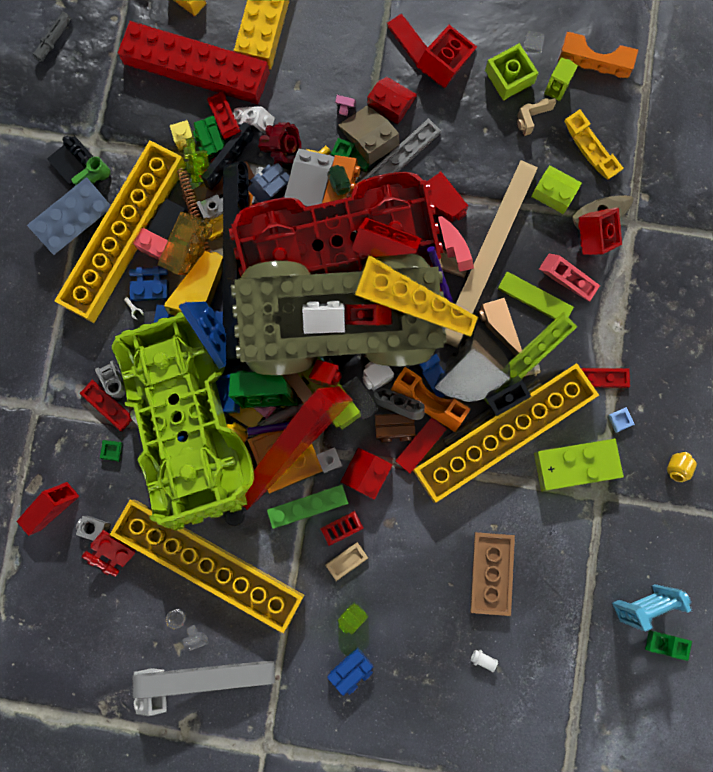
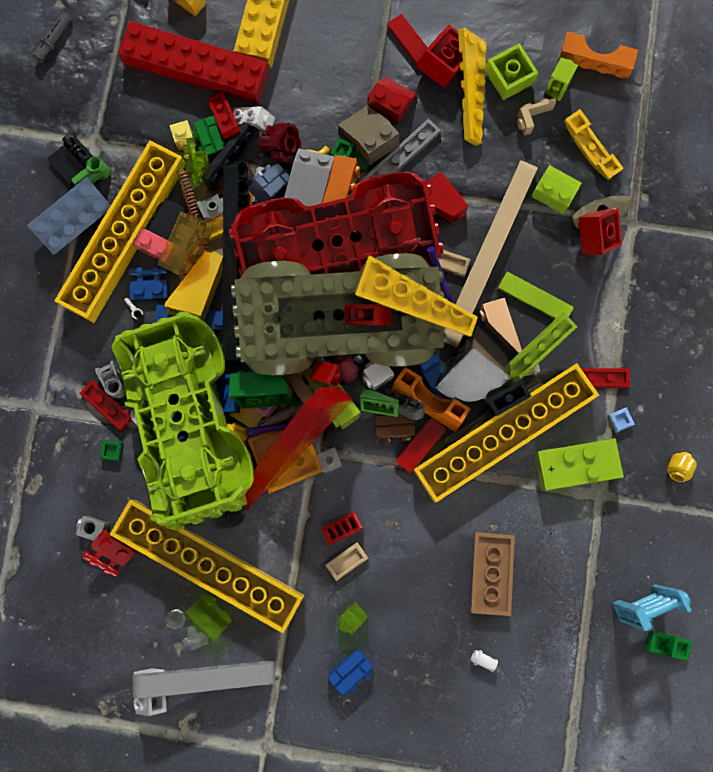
red slope [16,482,79,536] -> none
blue wing [179,302,226,369] -> none
bright green brick [267,485,349,529] -> none
white brick [303,300,345,334] -> none
clear green brick [327,165,351,195] -> none
bright pink tile [335,95,356,116] -> none
red slope [340,448,393,500] -> none
red slope [352,217,422,257] -> none
coral slope [438,216,474,272] -> none
coral slope [539,253,600,301] -> none
none -> clear neon green bracket [184,593,232,642]
none -> coral head [333,355,360,383]
none -> bright green slope [360,388,399,417]
none -> yellow wing [458,27,487,146]

